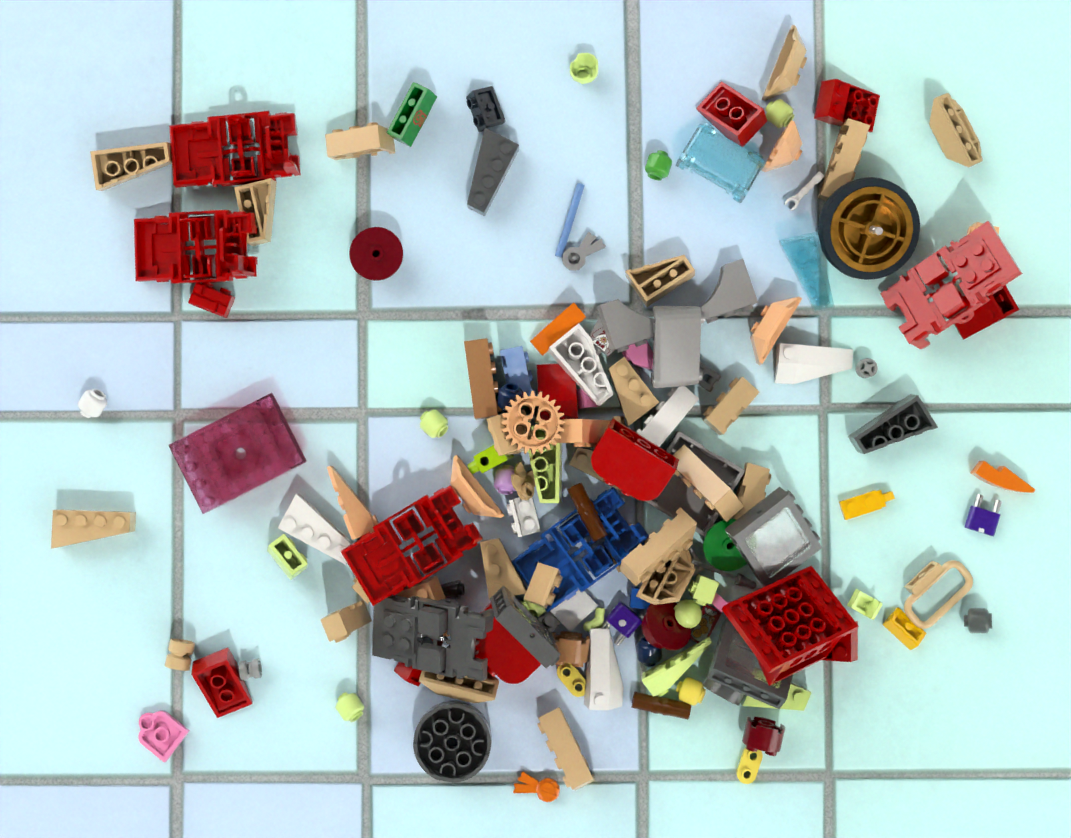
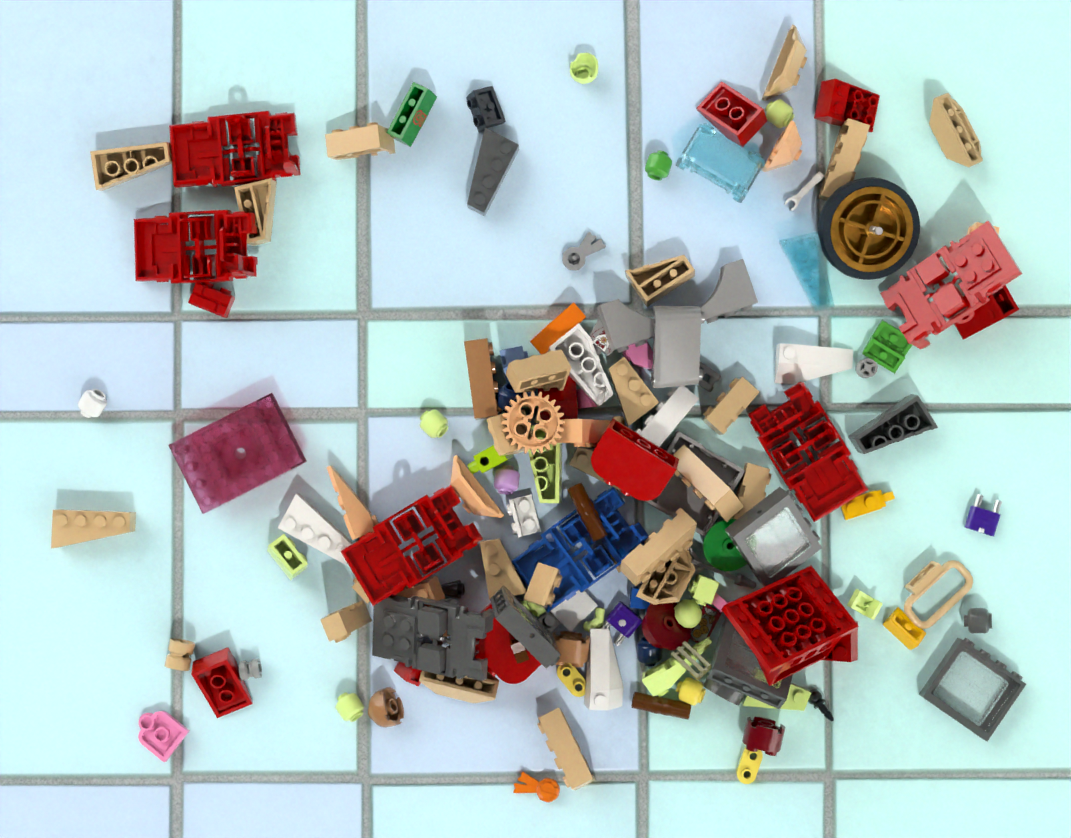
dark red piece [349,227,403,281] -> none
dark grey brick [413,701,492,783] -> none
tan plate [511,462,535,500] -> none
medium blue bar [555,183,585,258] -> none
light nougat wedge [750,297,802,365] -> none
orange slope [970,461,1035,493] -> none
none -> medium nougat cylinder [368,687,404,728]
none -> tan wedge [506,349,571,393]
none -> reddish brown piece [509,638,529,664]
none -> olive tile [671,641,712,681]
none -> red piece [747,382,868,522]
none -> black bar [808,689,834,722]
none -> bright green slope [862,319,912,374]
none -> clear piece [918,638,1026,741]

